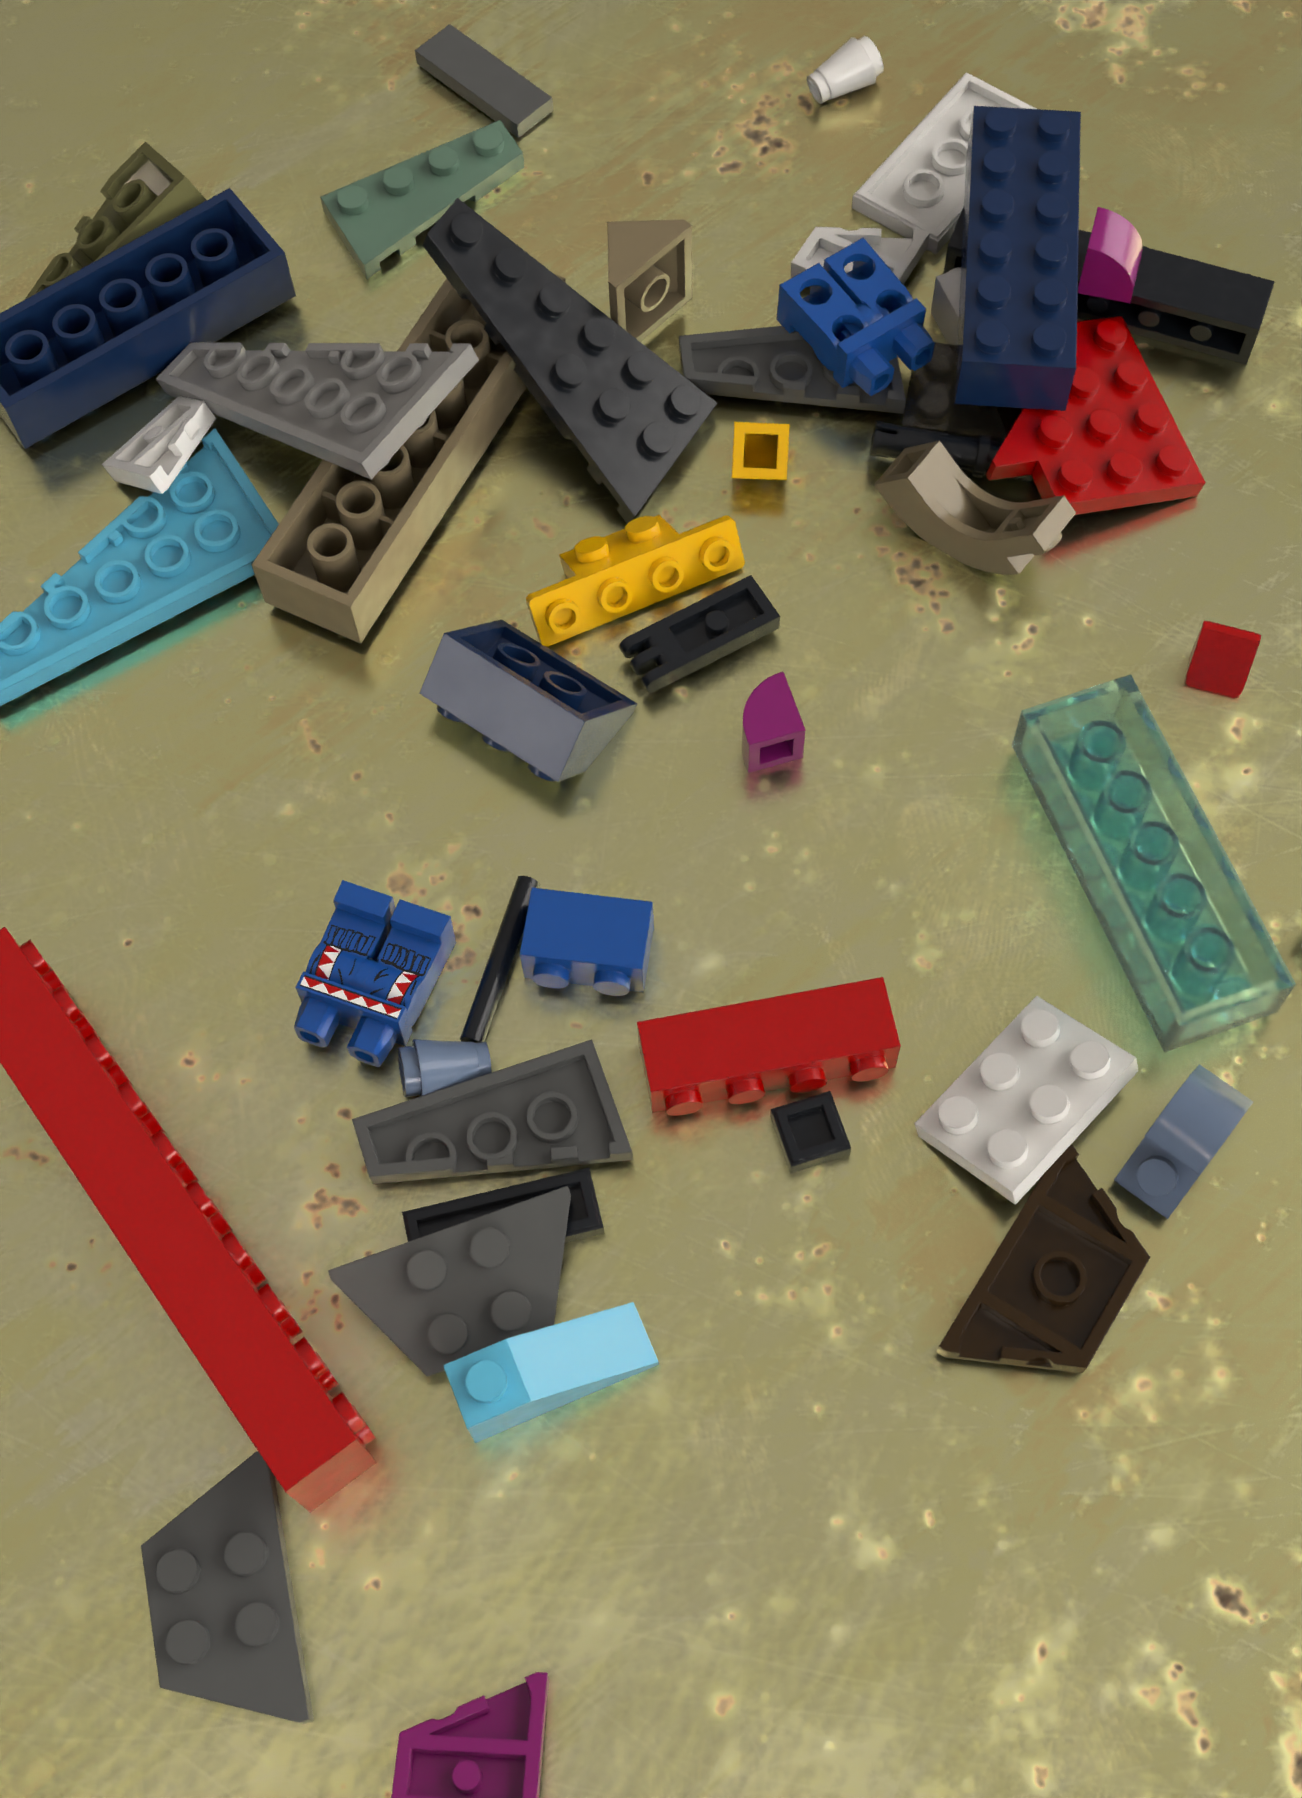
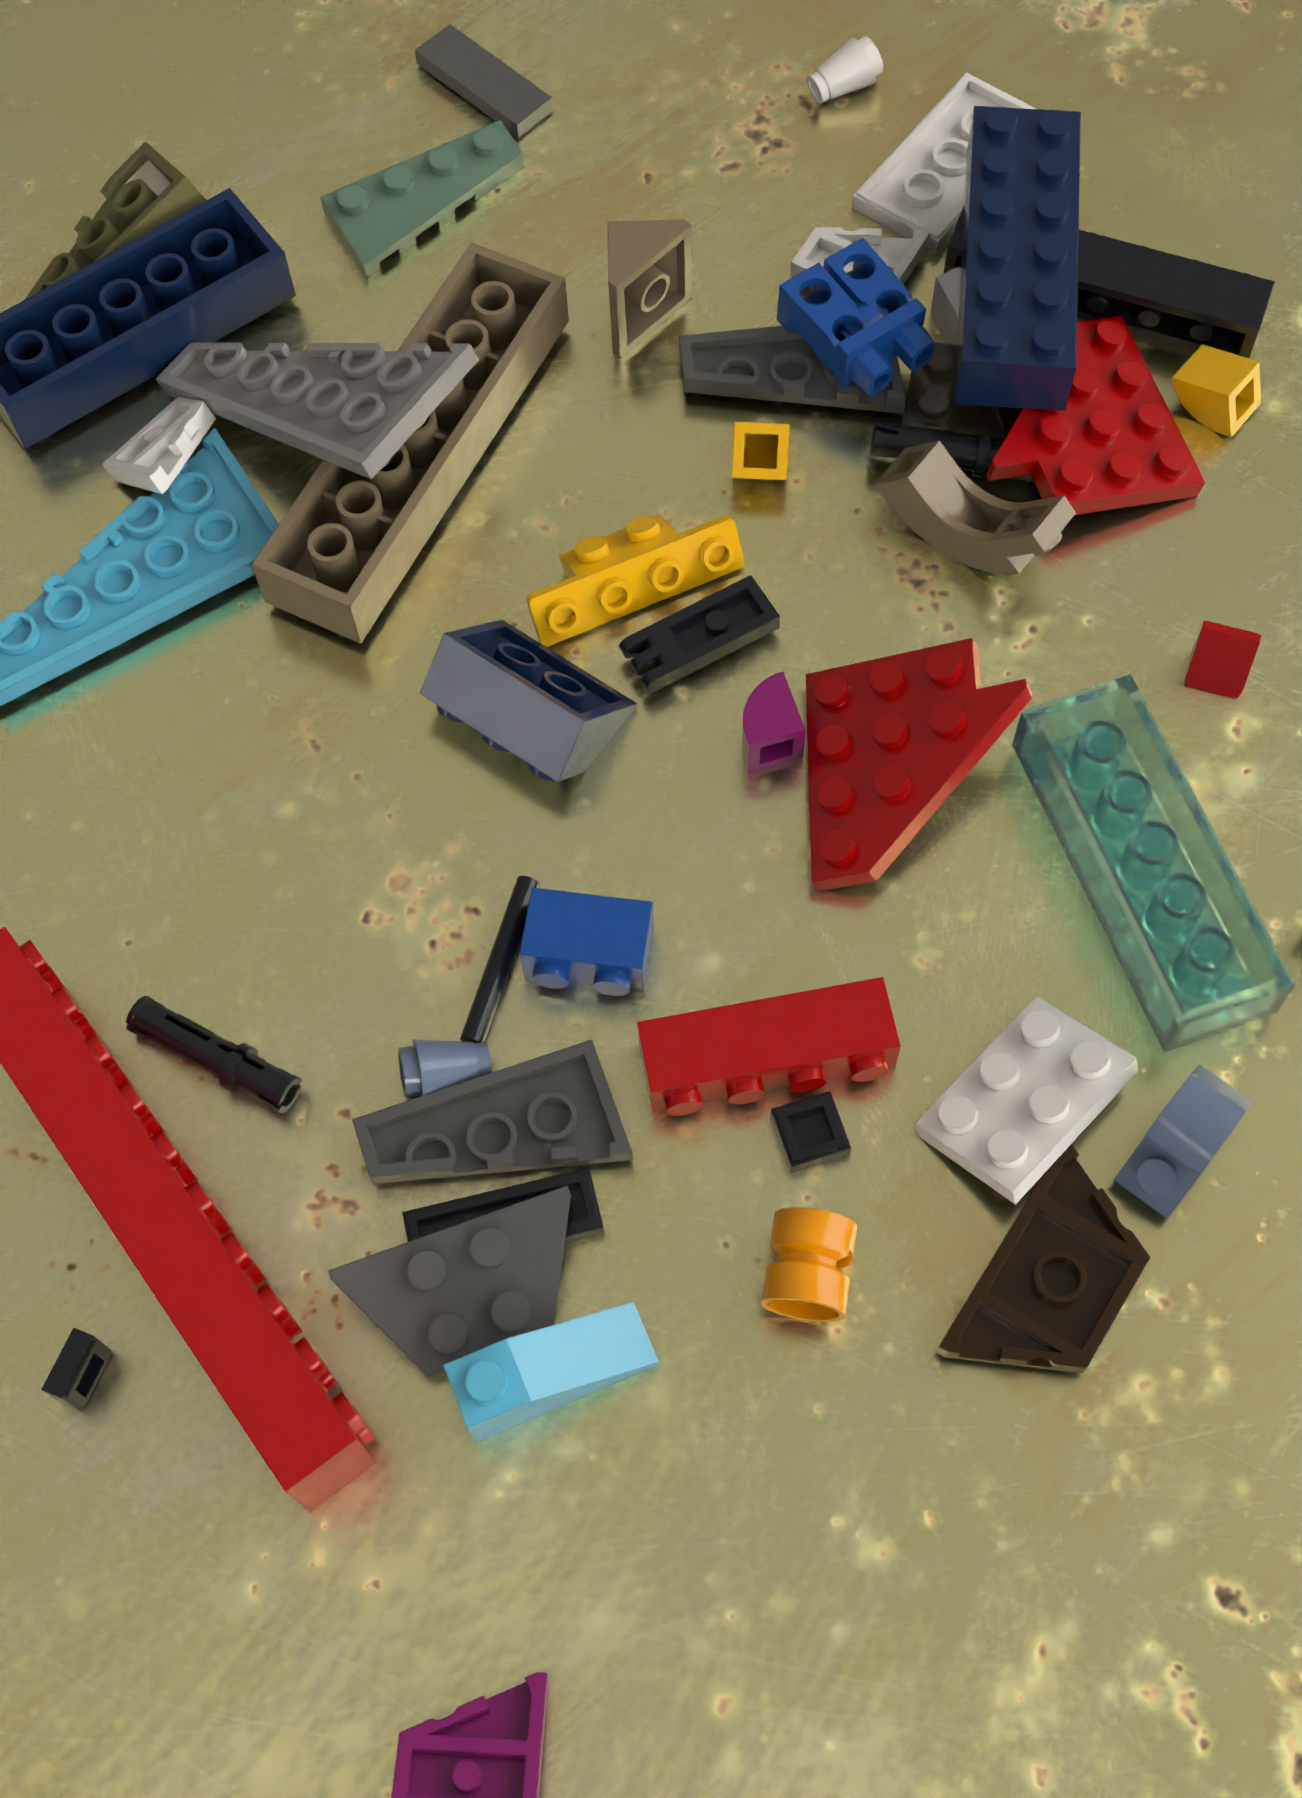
dark grey wing [141,1451,314,1724] -> none
blue hips [294,880,456,1067] -> none
black wing [423,198,717,523] -> none
magenta brick [1078,207,1142,303] -> none
none -> black tile [41,1327,112,1411]
none -> black pin [126,996,302,1114]
none -> light orange wheel [761,1207,857,1322]
none -> red wing [805,638,1033,891]
none -> yellow brick [1172,344,1261,437]

